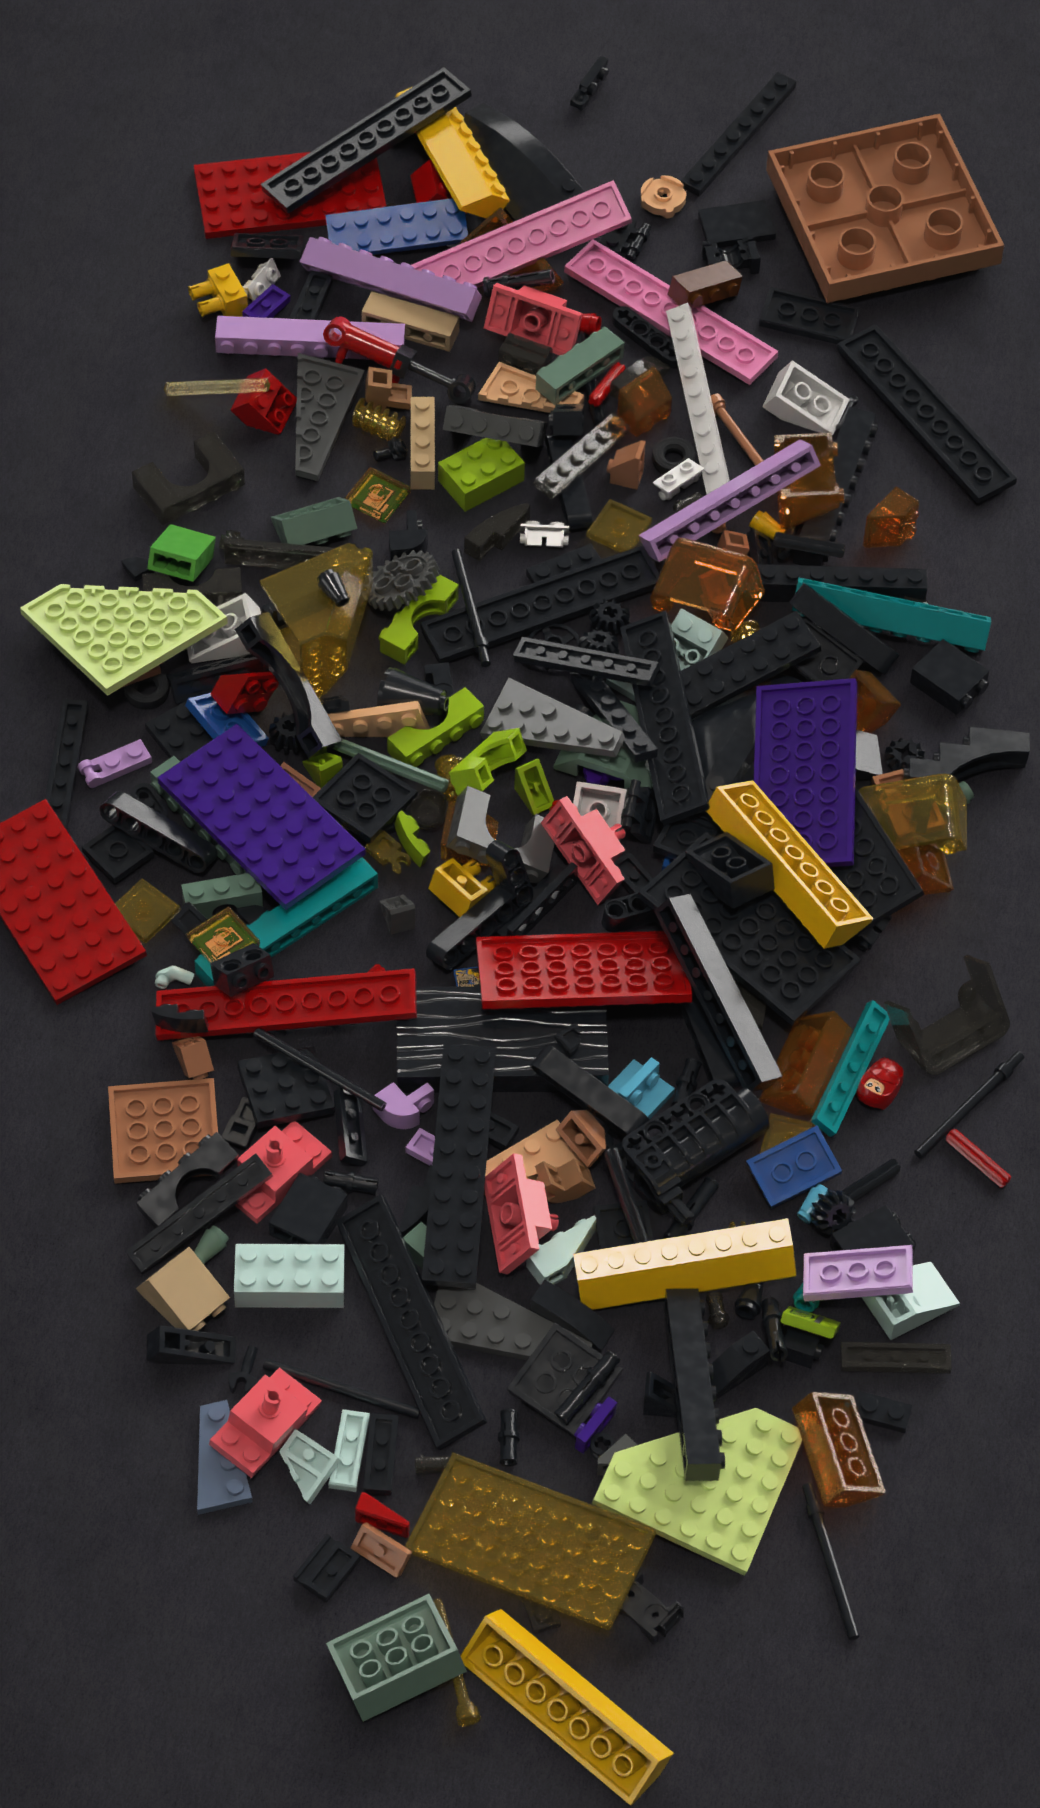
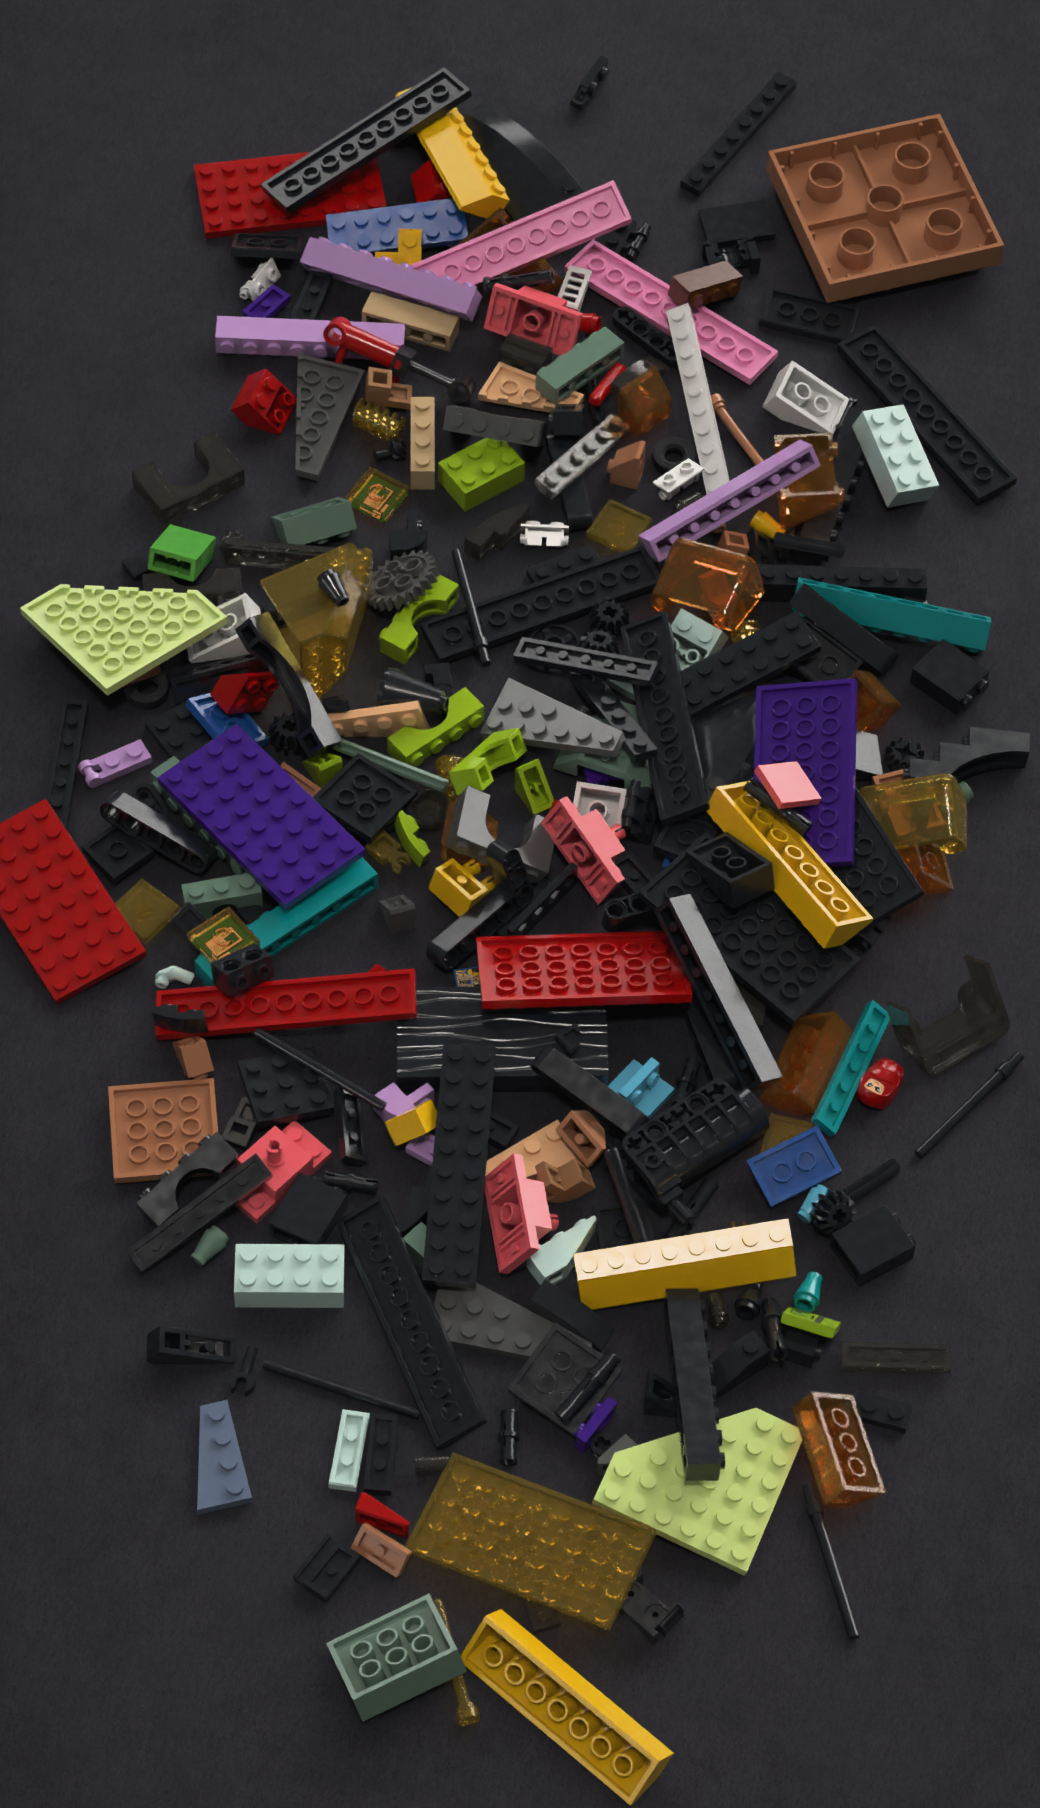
tan slope [136,1247,230,1331] -> none
clear yellow axle [164,378,270,396] -> none
yellow brick [188,263,248,317] -> none
coral brick [209,1368,322,1478] -> none
light aqua wing [279,1429,341,1504] -> none
light nougat plate [640,175,686,218] -> none
lavender tile [803,1245,913,1301] -> none
light aqua slope [862,1262,960,1340] -> none
clear orange slope [863,486,919,548] -> none
red axle [946,1129,1011,1188] -> none
none -> yellow plate [375,229,422,265]
none -> yellow slope [384,1099,437,1146]
none -> white slope [558,265,592,312]
none -> black pin [743,777,814,836]
none -> tile [754,761,822,809]
none -> light aqua brick [852,405,939,507]

